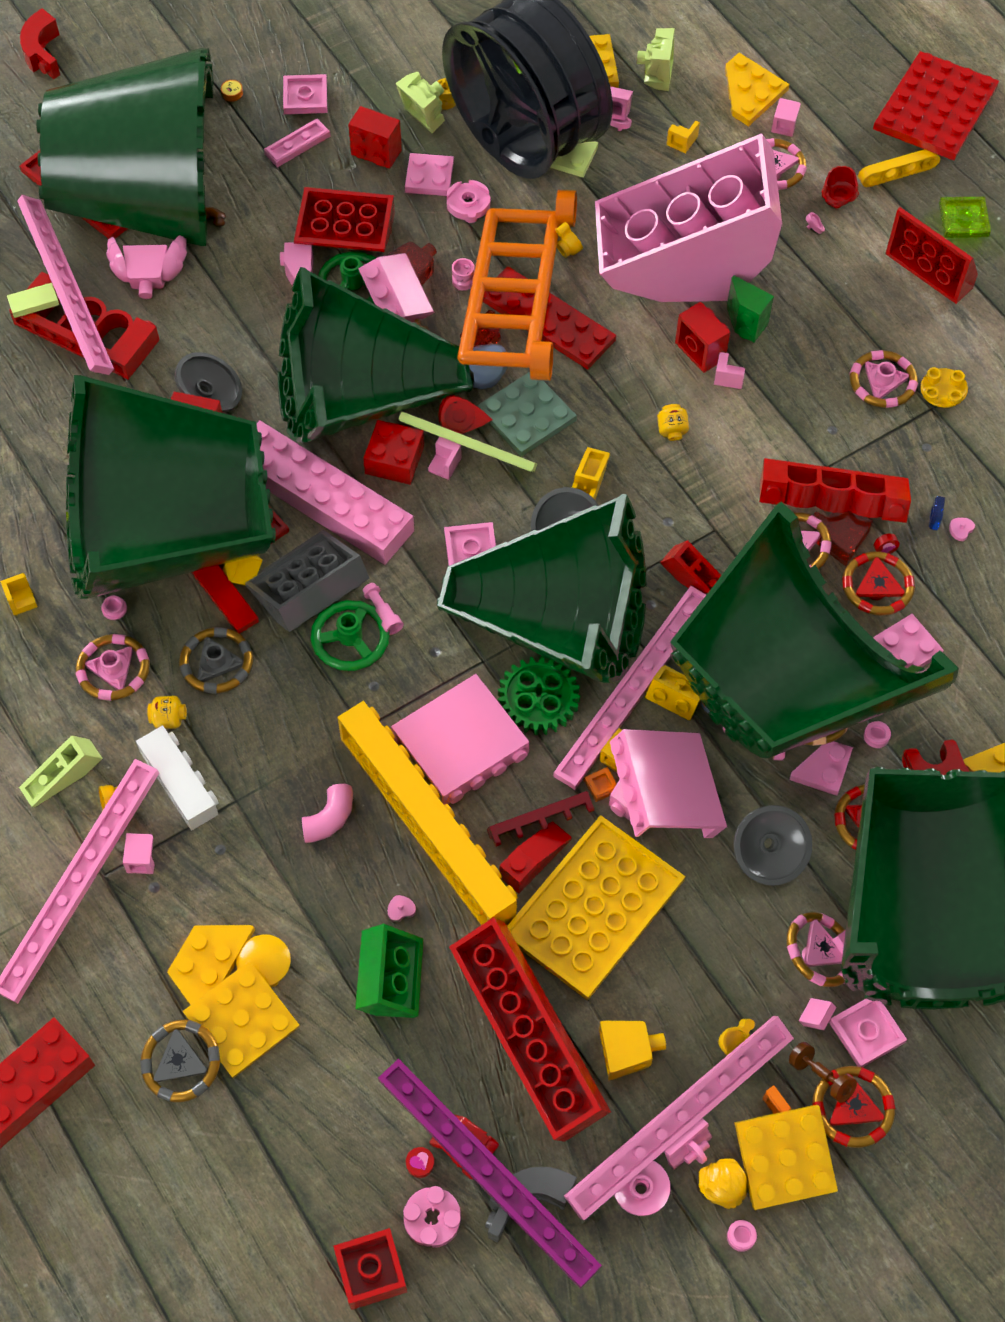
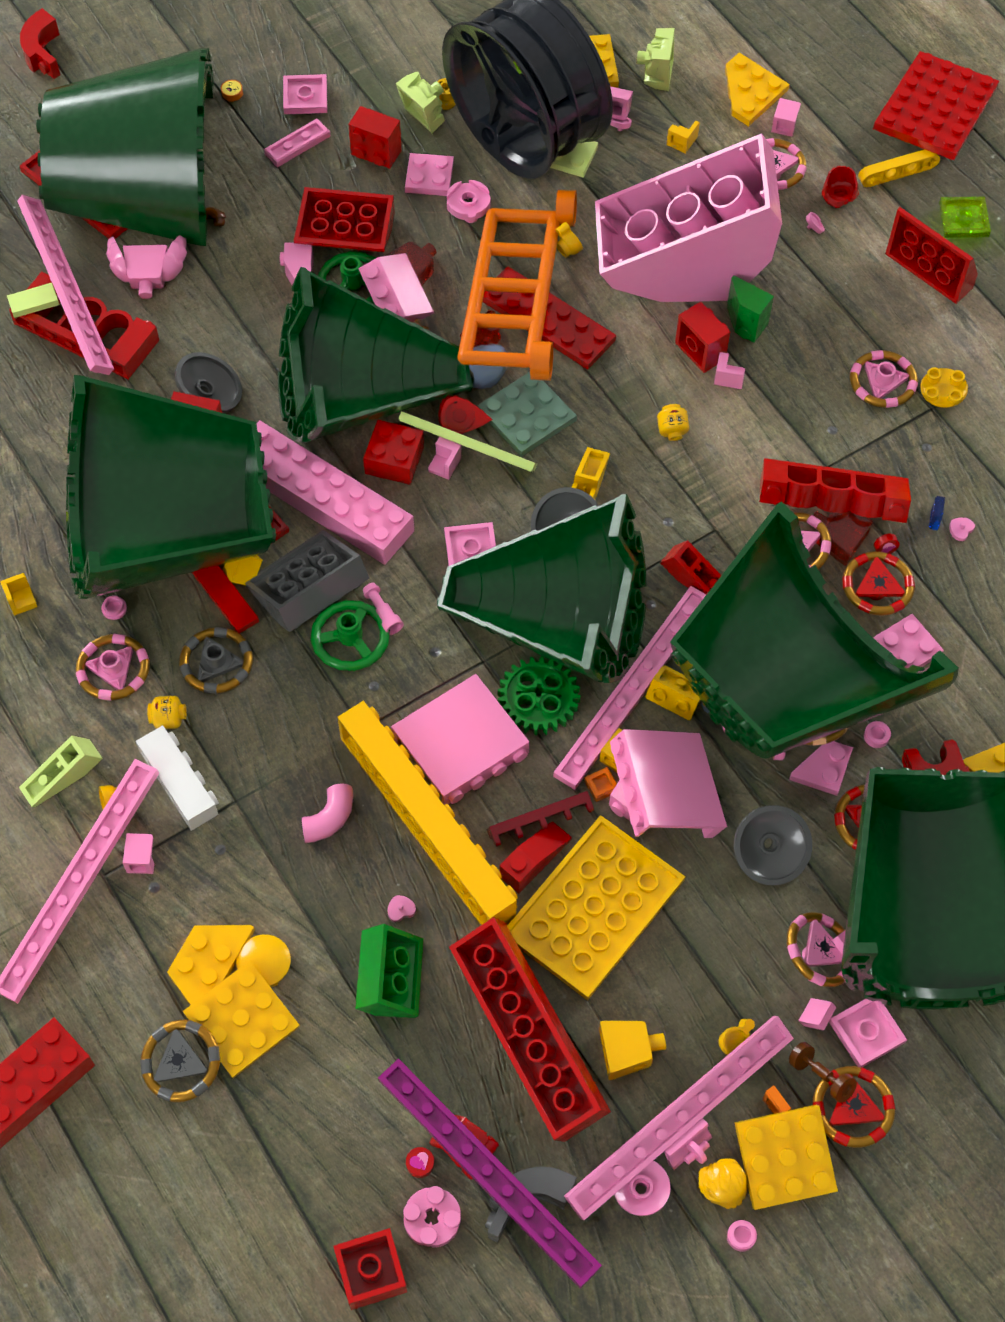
bright pink wheel [452,258,474,291] -> none

